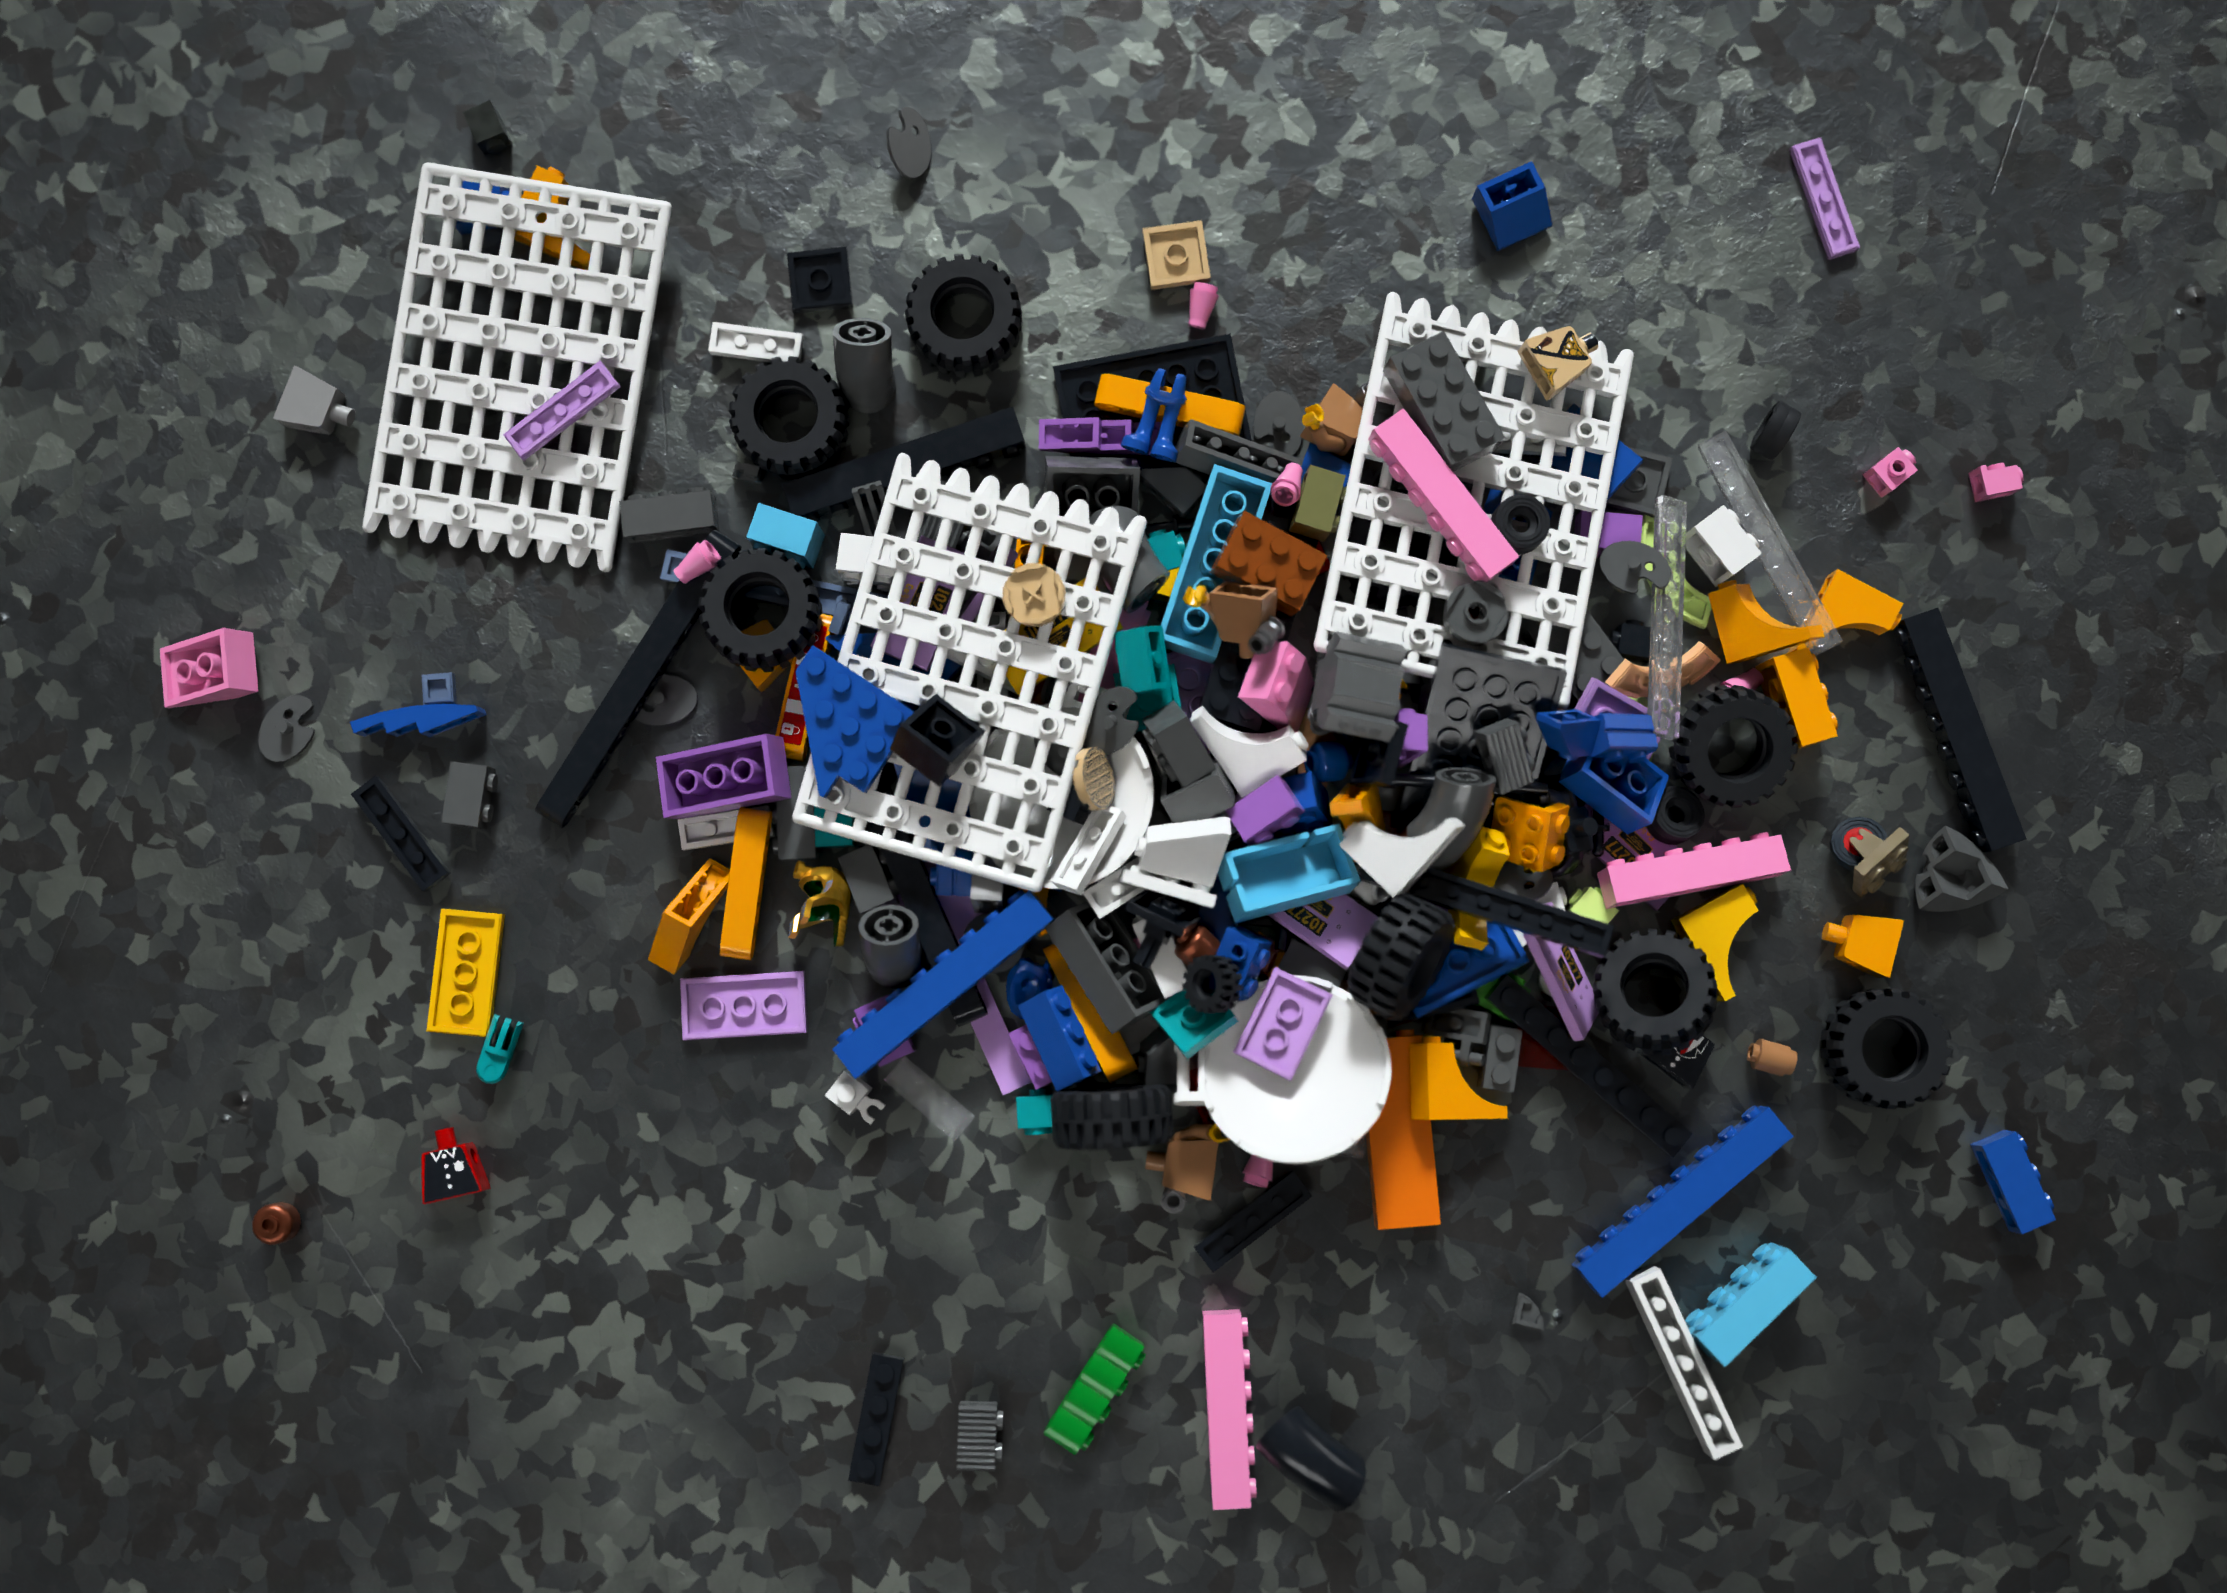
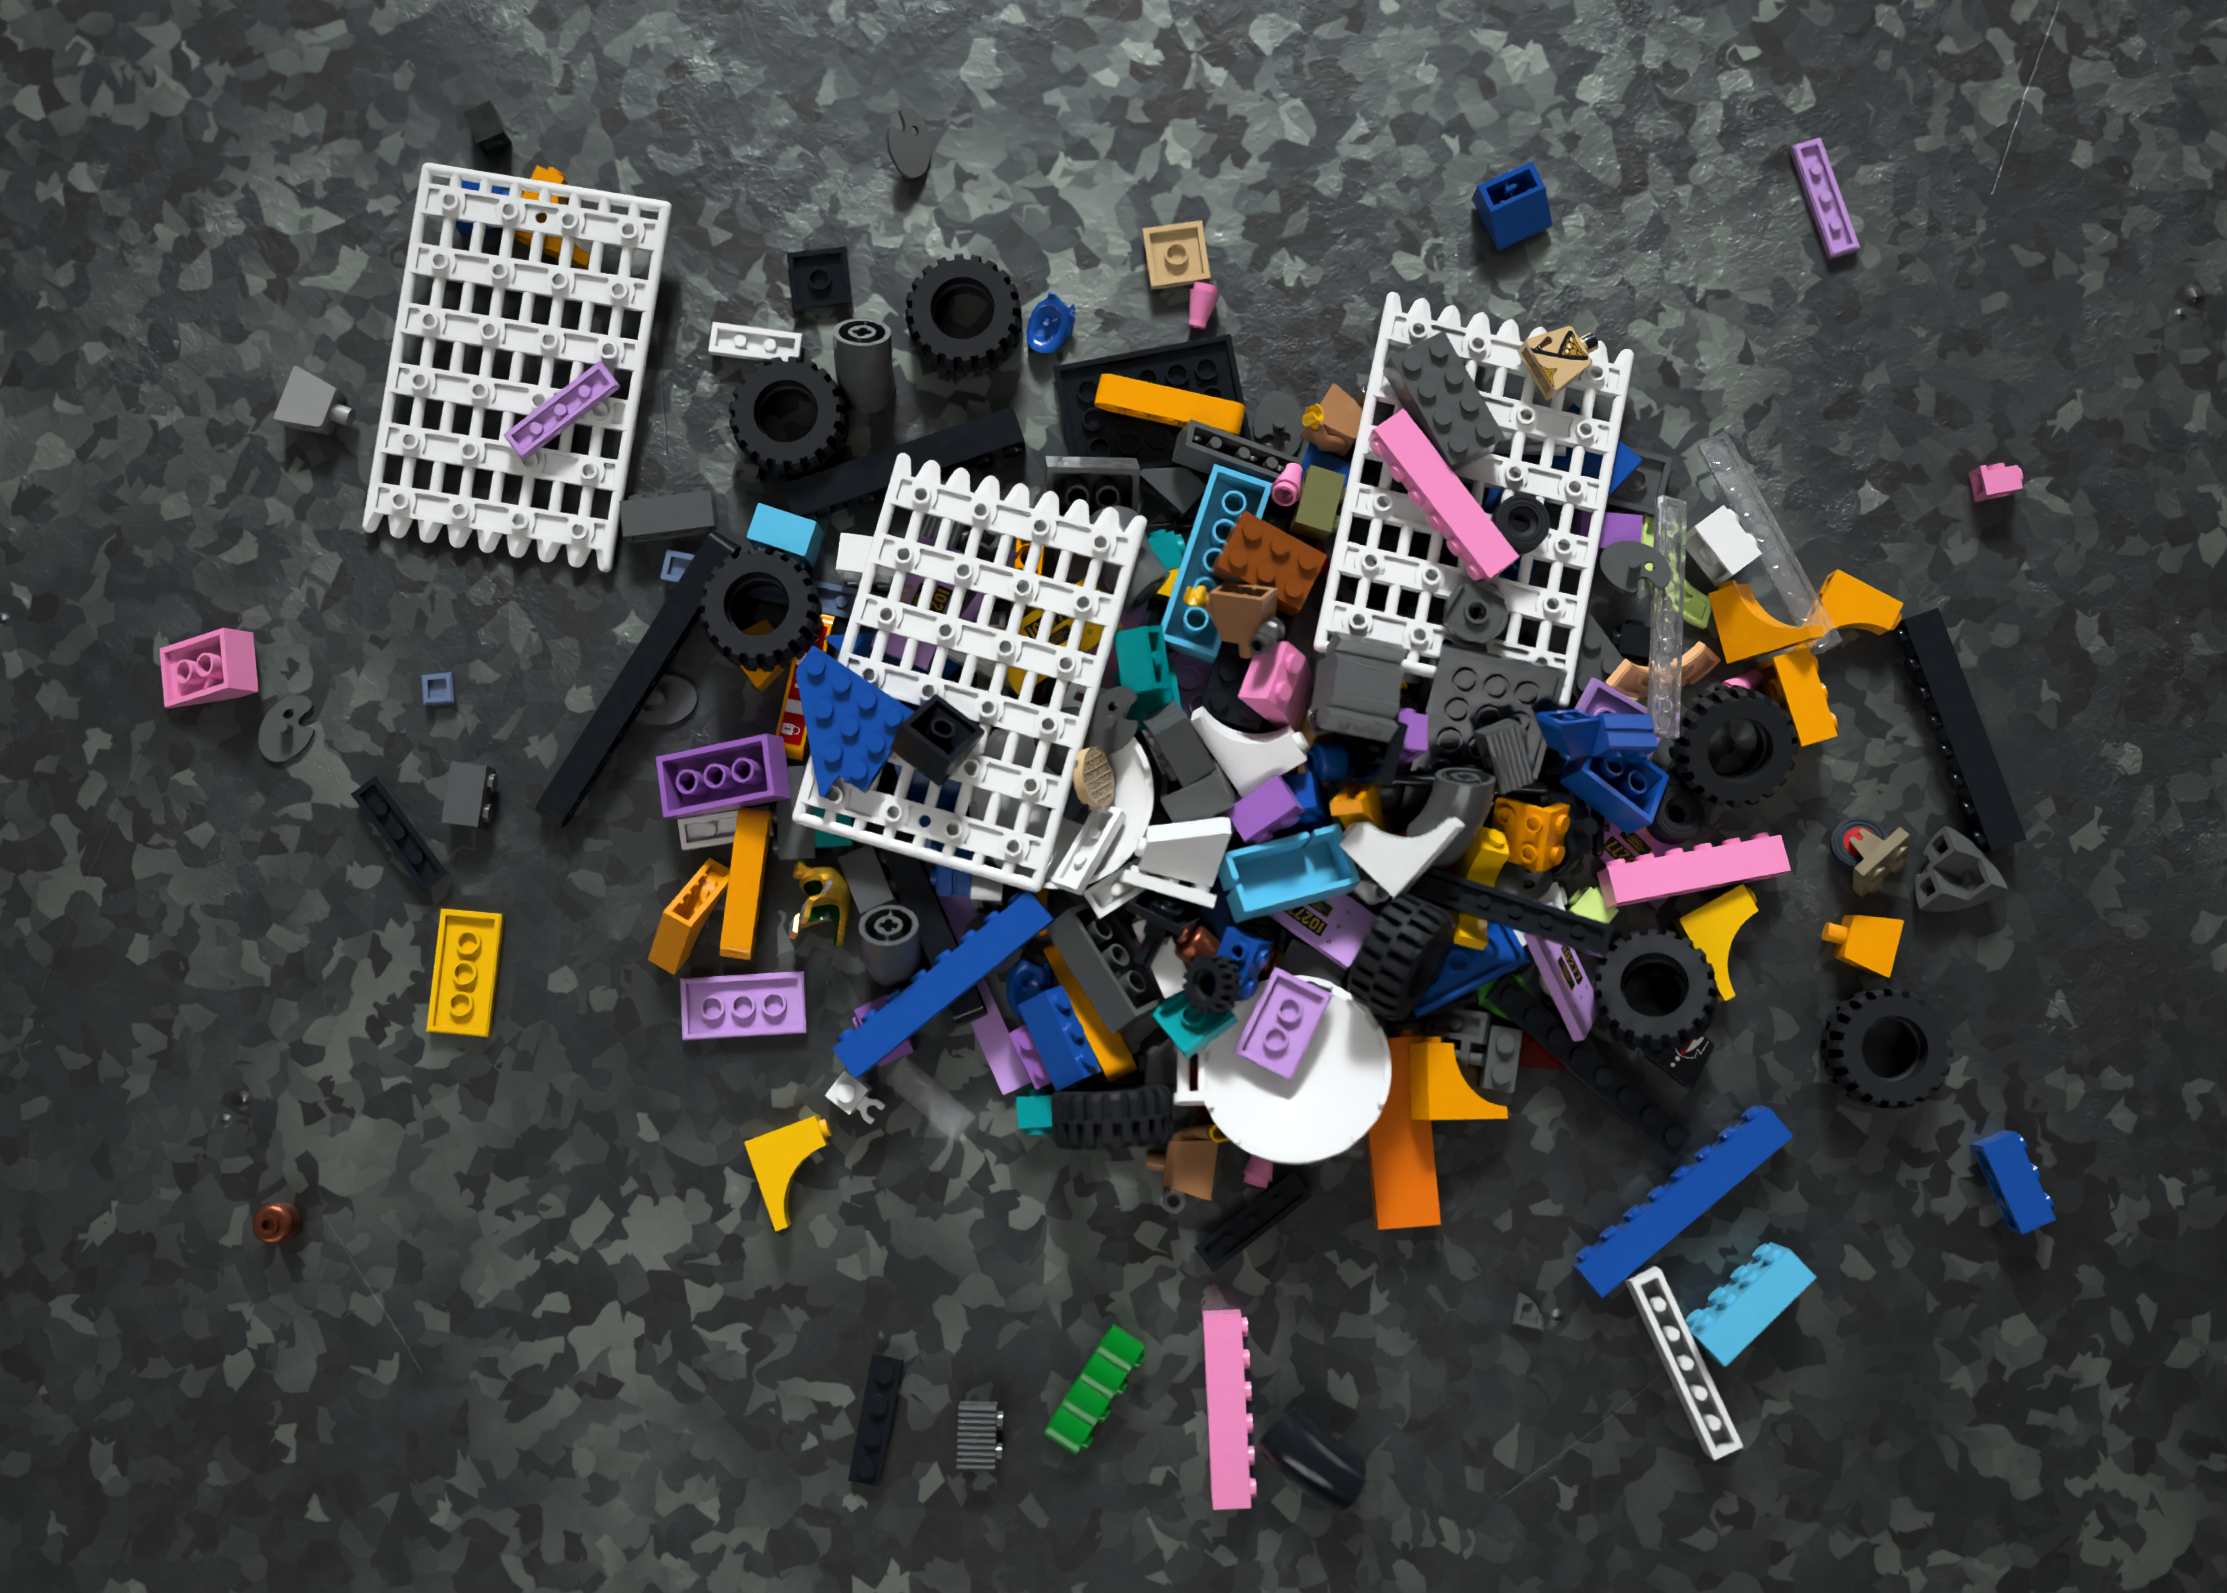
blue slope [350,704,487,737] -> none
torso [421,1127,491,1205] -> none
teal arm [476,1014,524,1084] -> none
bright pink cone [674,540,721,584] -> none
sand blue tile [828,600,854,635] -> none
dark grey tile [851,480,899,537] -> none
tan tile [1003,563,1066,627] -> none
medium lavender slope [1039,417,1162,455] -> none
blue piece [1121,368,1187,462] -> none
medium nougat brick [1747,1039,1797,1076] -> none
black tyre [1750,401,1801,460] -> none
bright pink brick [1863,447,1918,498] -> none
none -> yellow arch [744,1114,832,1232]
none -> blue hat [1026,292,1075,353]

